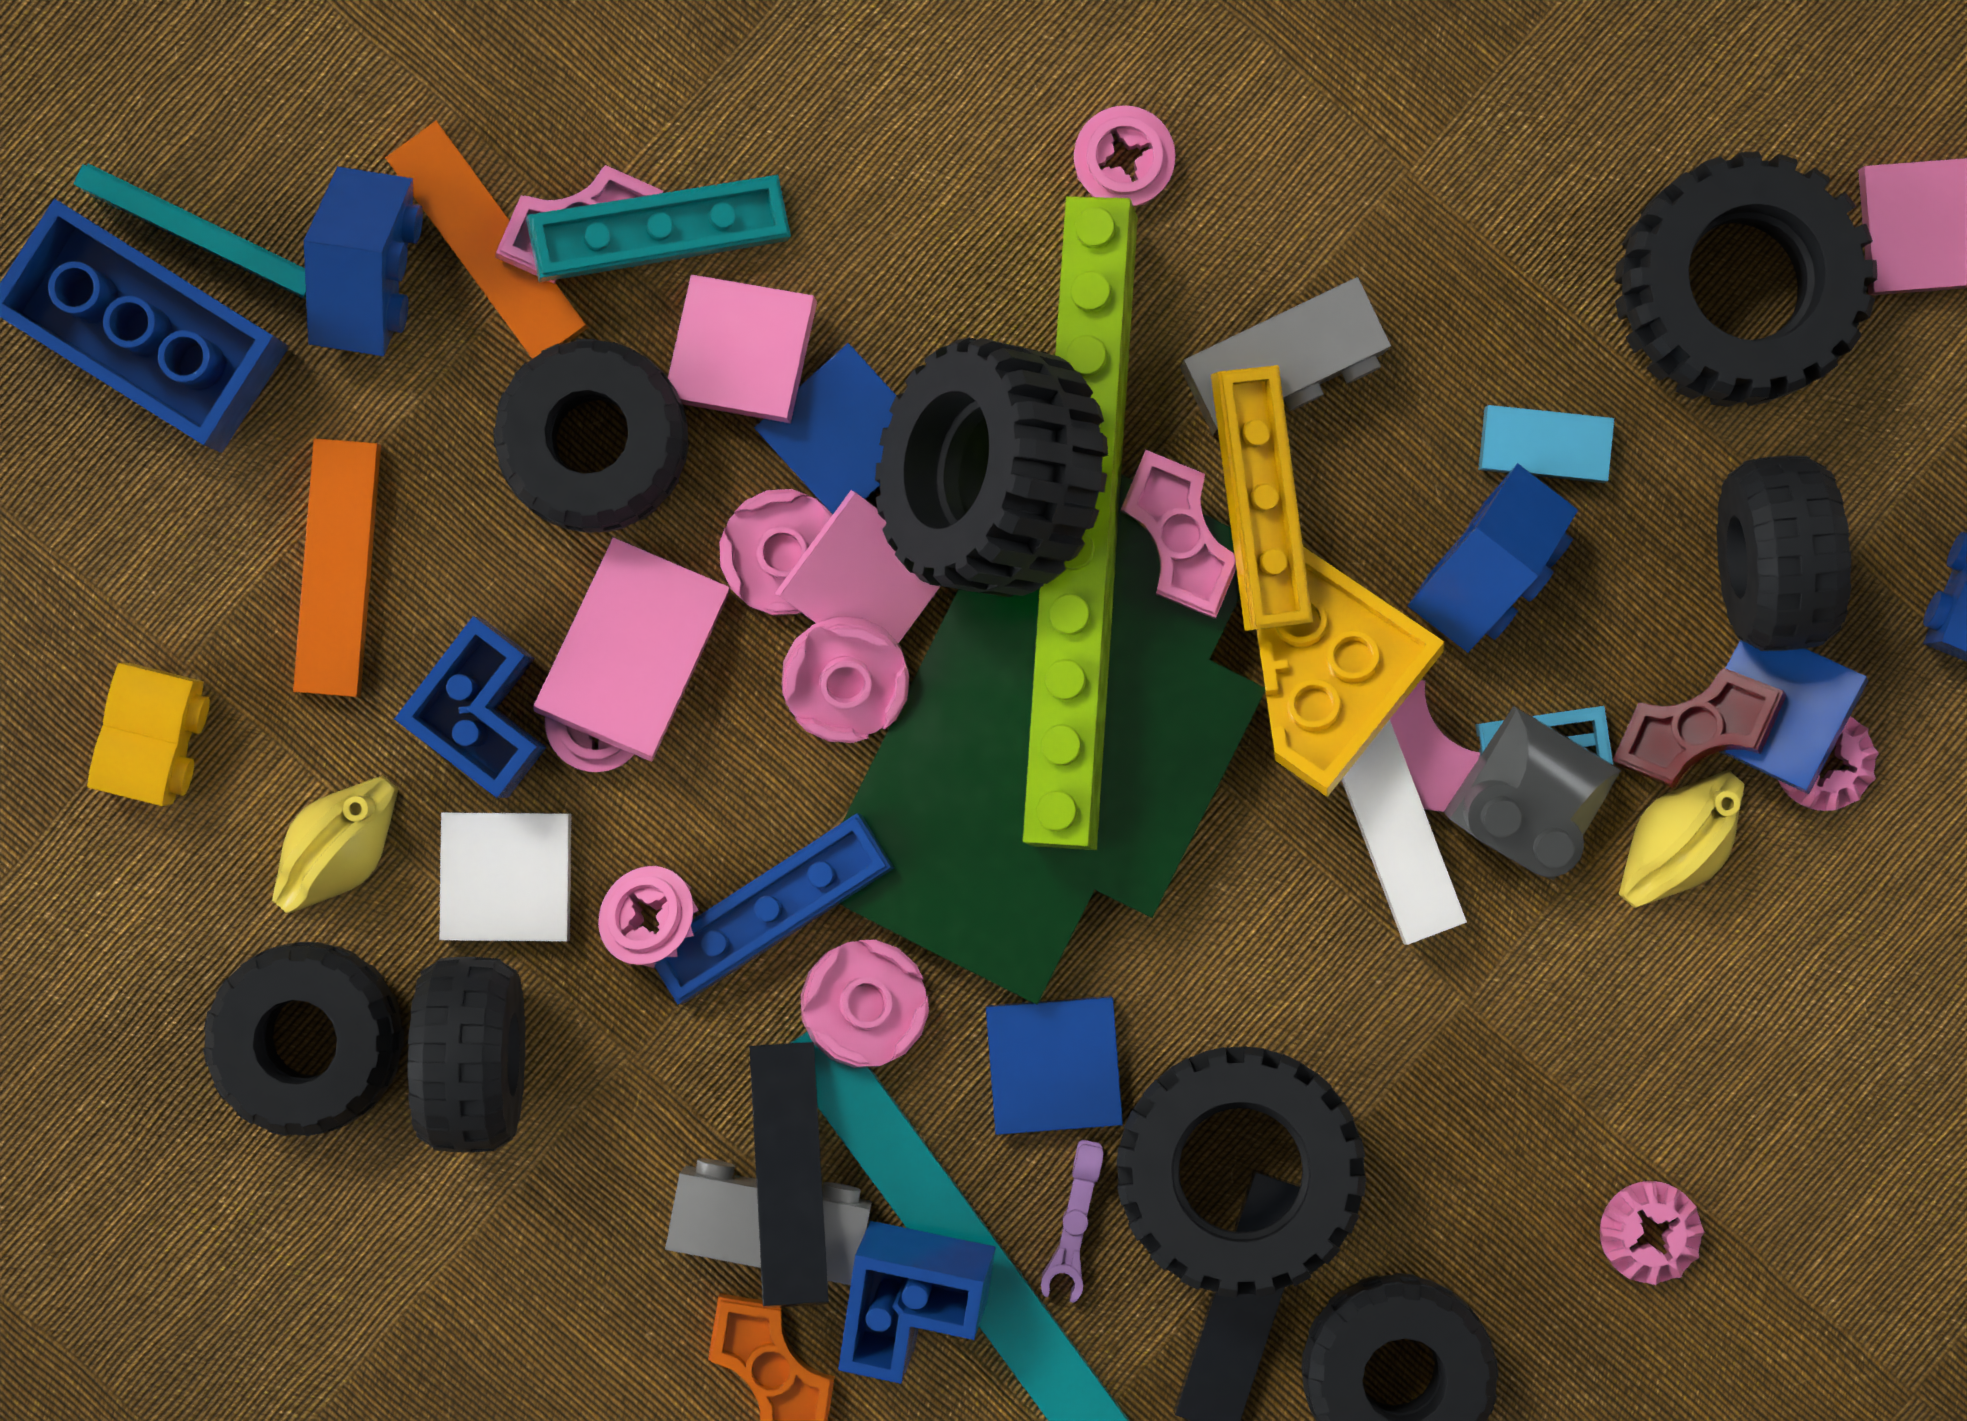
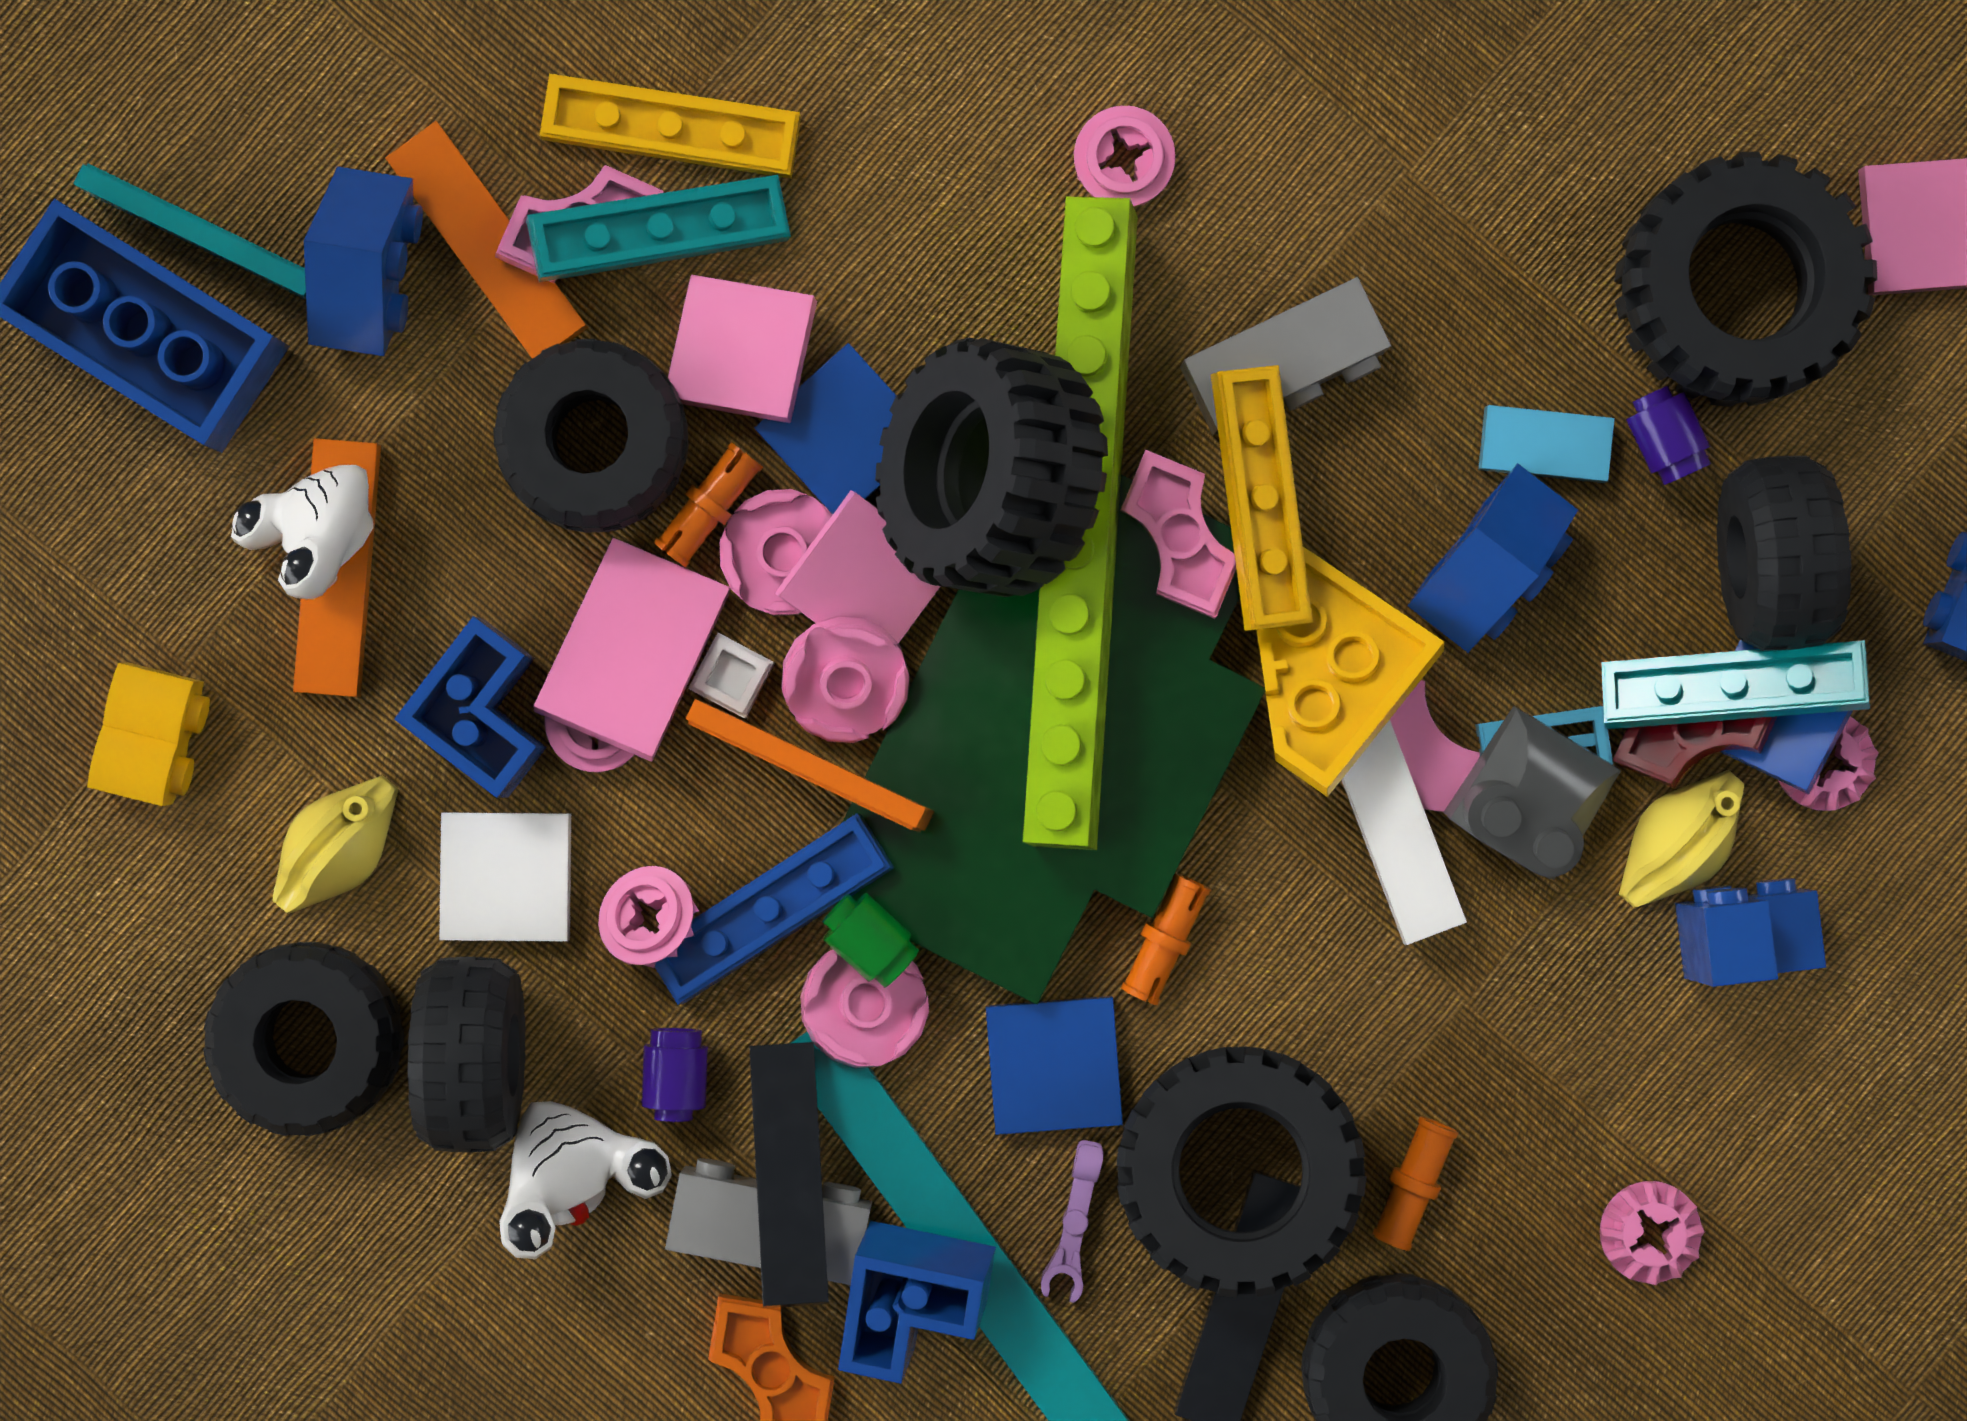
none -> white head [231,465,373,600]
none -> white head [500,1101,672,1259]
none -> yellow tile [539,73,801,179]
none -> dark purple brick [642,1028,708,1122]
none -> orange pin [653,442,764,568]
none -> orange tile [686,699,934,832]
none -> white tile [688,633,775,719]
none -> green brick [822,893,919,988]
none -> orange pin [1121,872,1211,1005]
none -> orange pin [1372,1116,1459,1251]
none -> tile [1601,640,1871,729]
none -> dark purple brick [1626,386,1711,485]
none -> blue brick [1675,878,1826,987]

